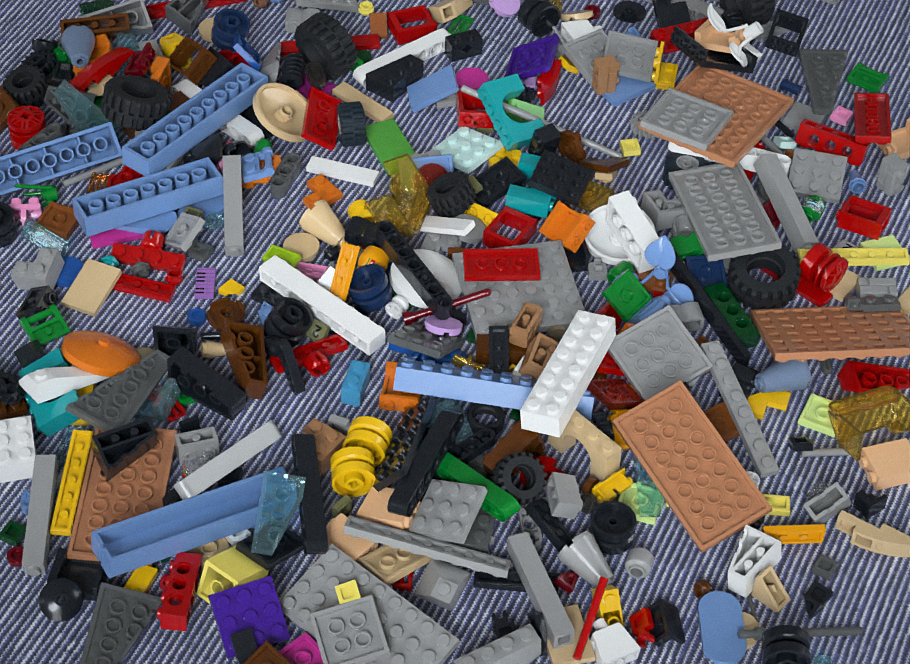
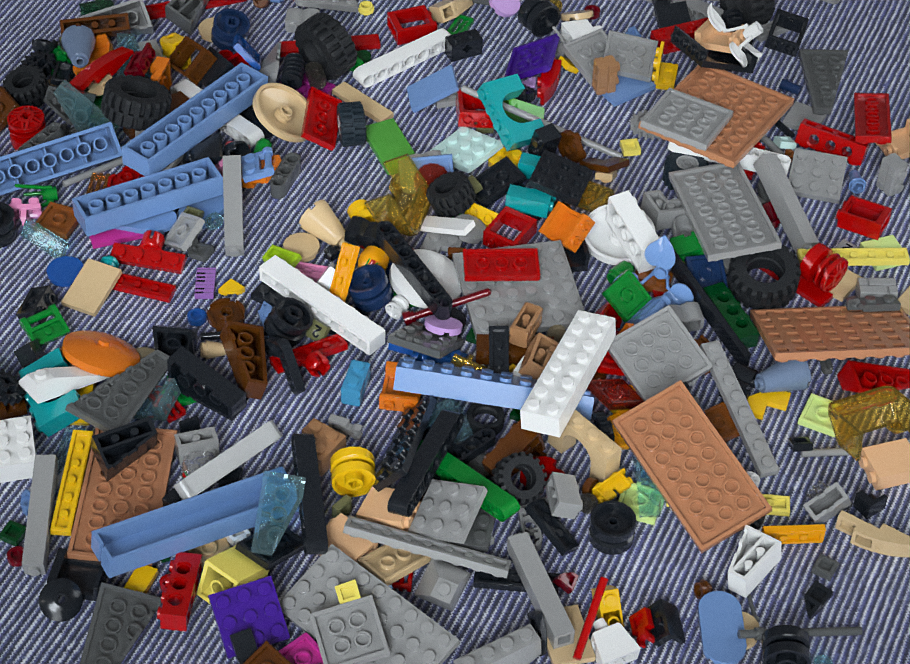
light grey brick [11,247,65,290] -> none
dark grey plate [131,262,150,278] -> none
red plate [165,270,183,286] -> none
orange plate [303,174,343,210] -> none
white tile [306,156,379,187] -> none
yellow wheel [342,416,392,466] -> none
black wedge [366,54,424,103] -> none
dark orange slope [368,12,387,39] -> none
dark pink tile [456,67,489,90] -> none
black plate [491,610,516,640] -> none
light grey cone [557,531,614,588] -> none
light grey tile [587,258,607,281] -> none
black dish [613,1,646,23] -> none
light grey head [625,547,654,579] -> none
tan slope [751,565,791,612] -> none
head [801,195,826,222] -> none
bright pink plate [830,106,854,126] -> none
green plate [846,62,890,93] -> none

